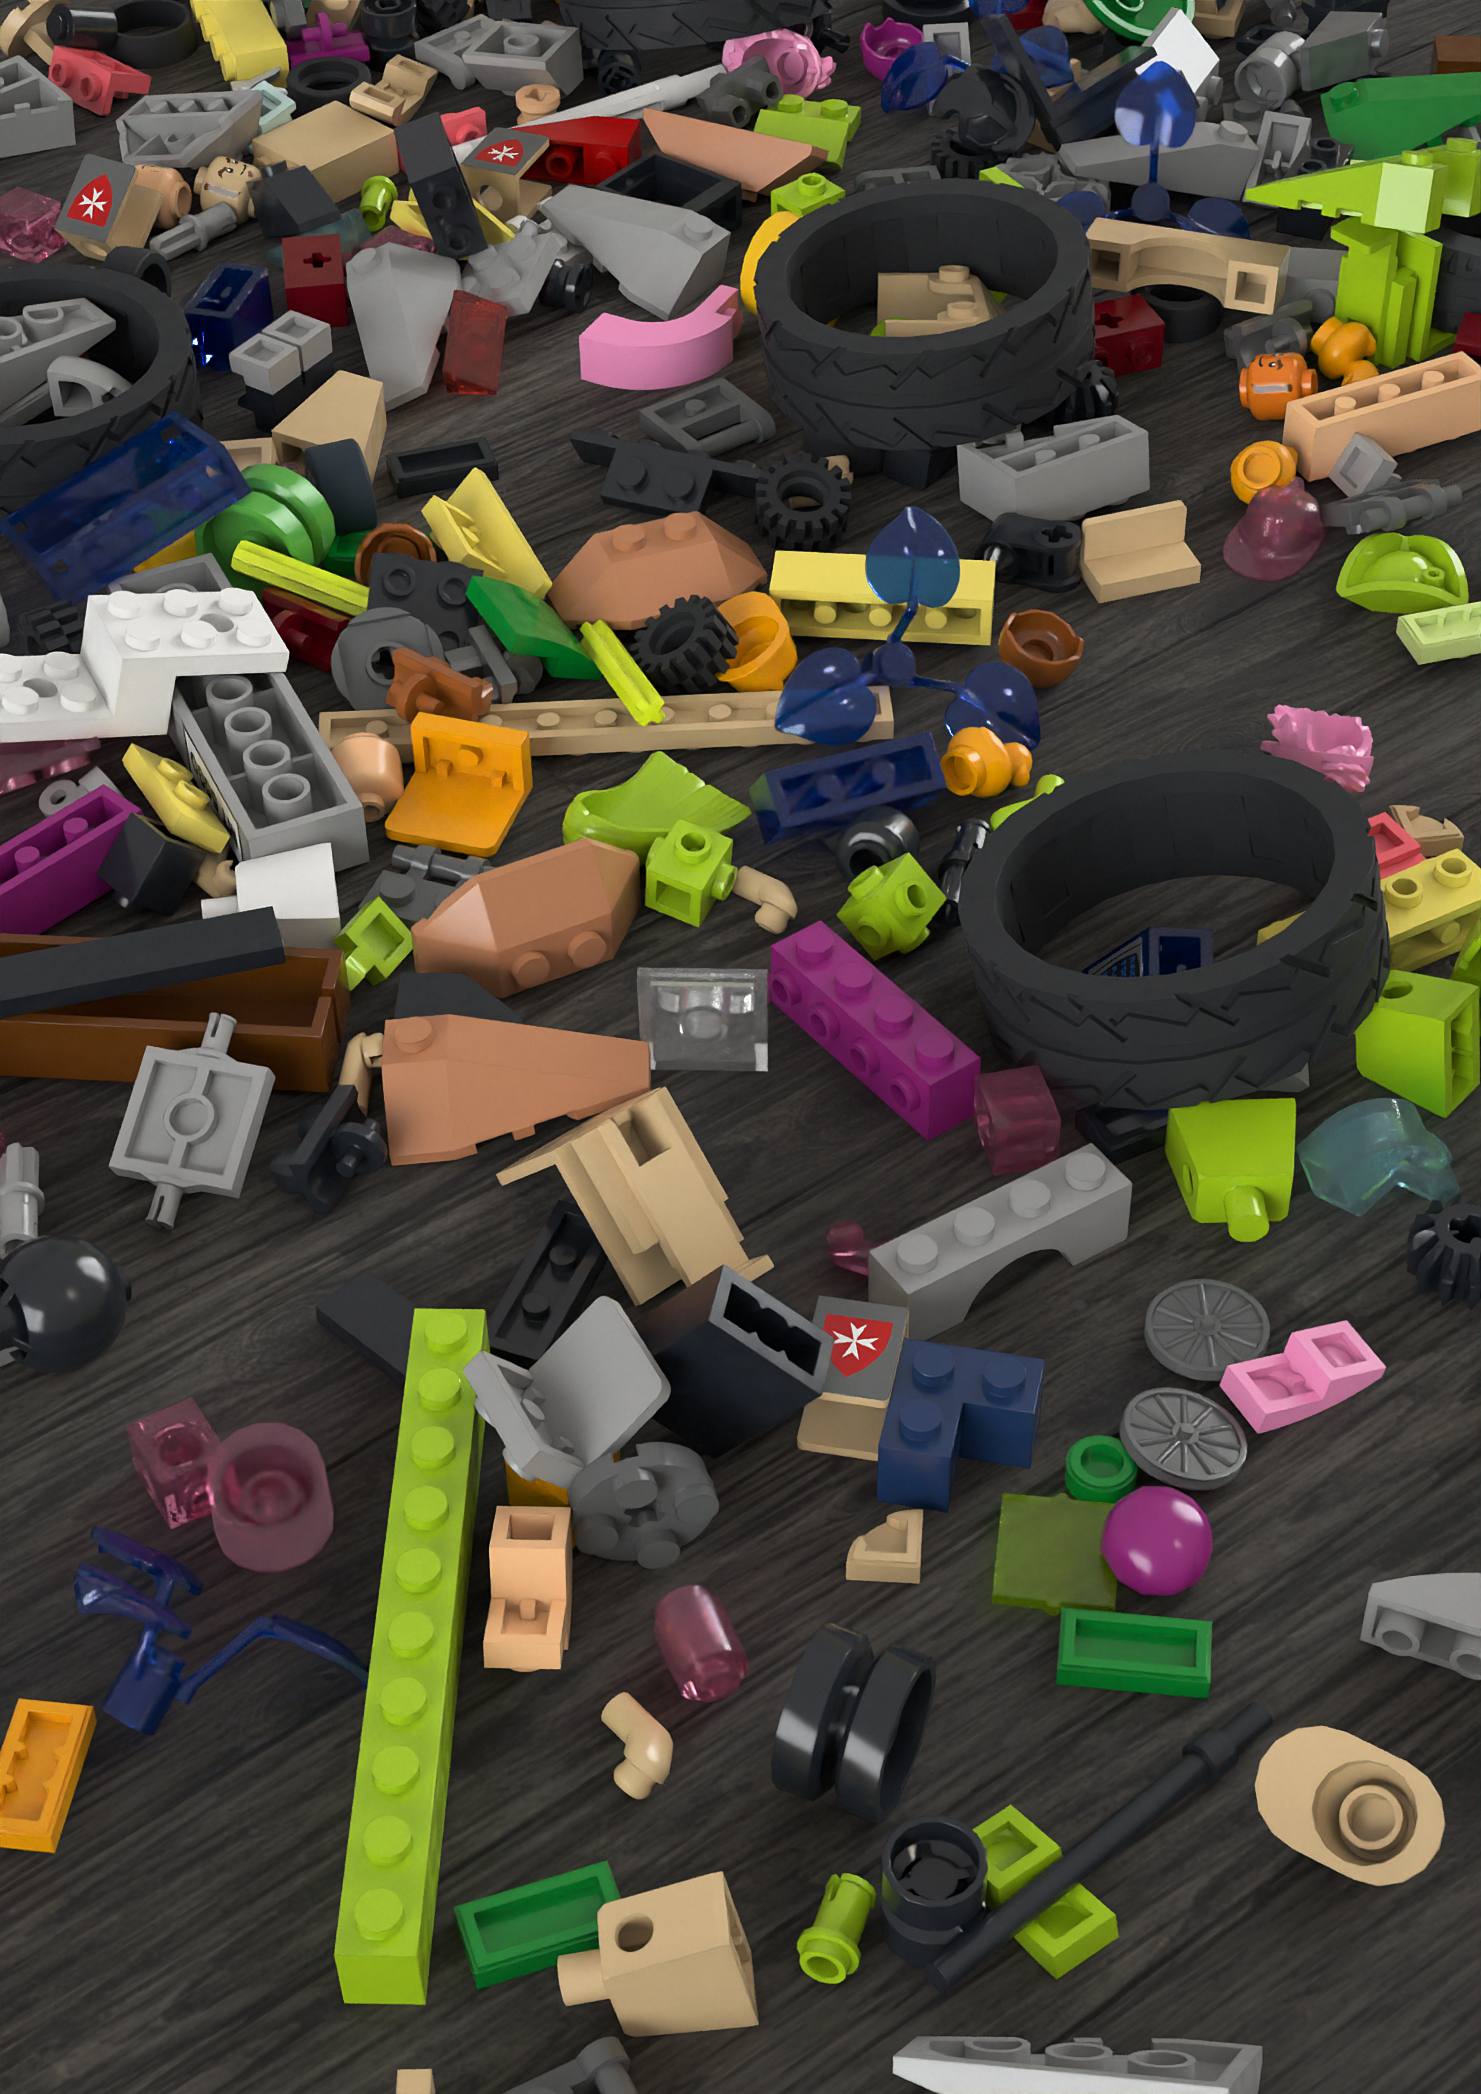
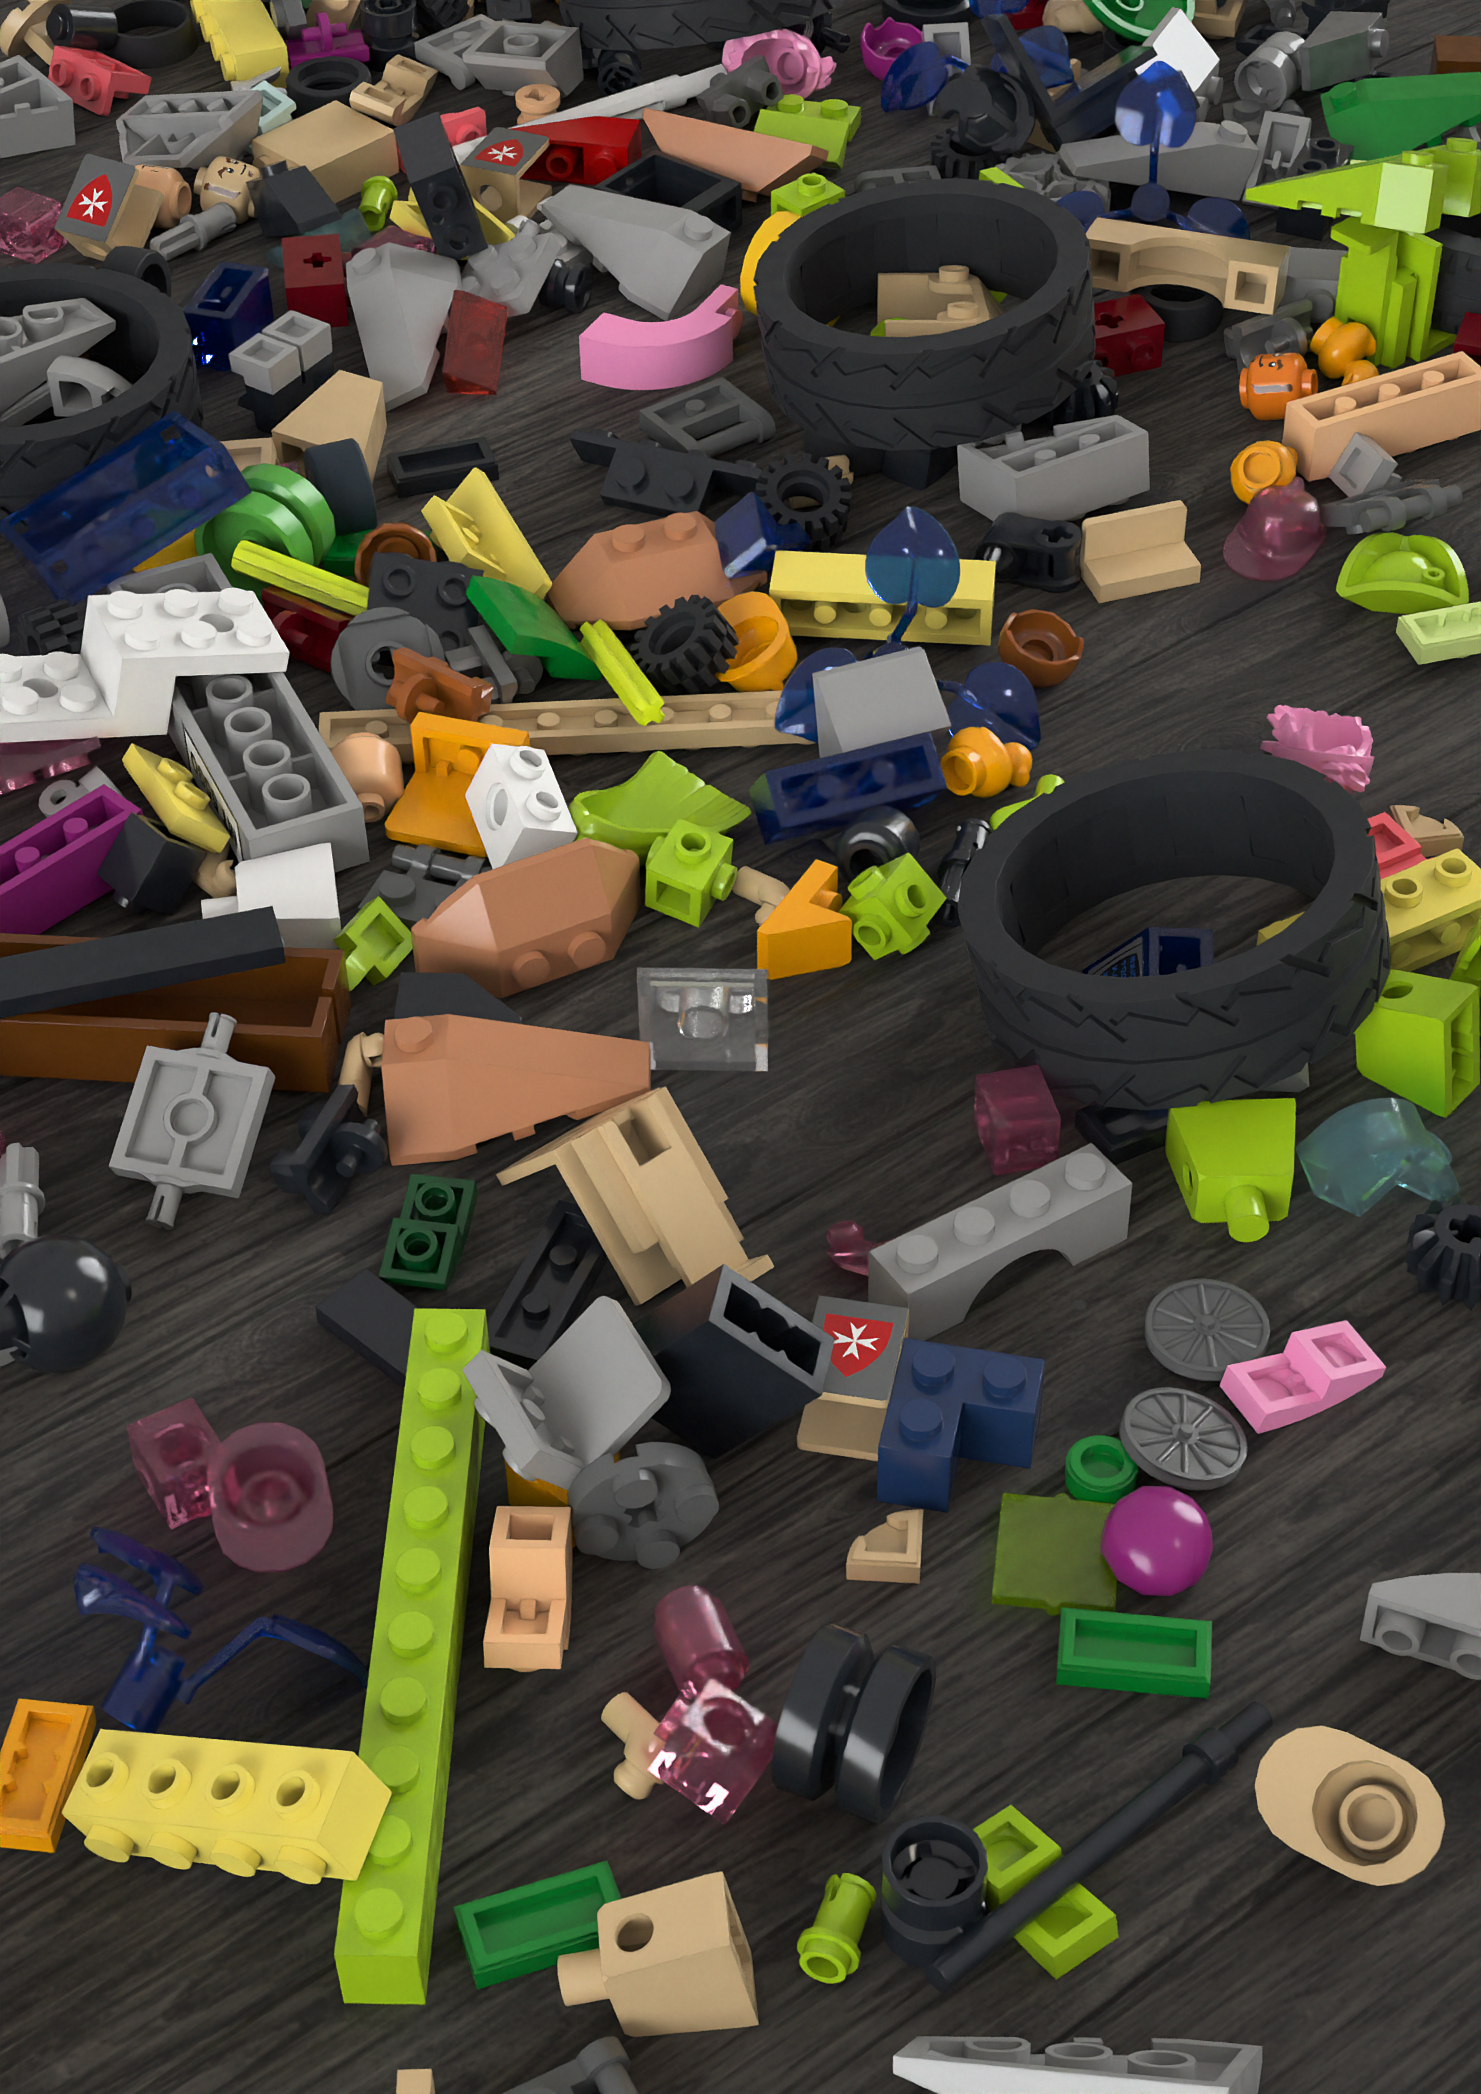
magenta brick [768,920,981,1141] -> none
none -> light yellow brick [61,1729,392,1884]
none -> dark green slope [379,1173,479,1290]
none -> white brick [465,743,578,869]
none -> clear pink brick [647,1677,778,1825]
none -> clear blue slope [715,492,811,579]
none -> light orange slope [757,859,852,980]
none -> light grey slope [812,646,952,782]

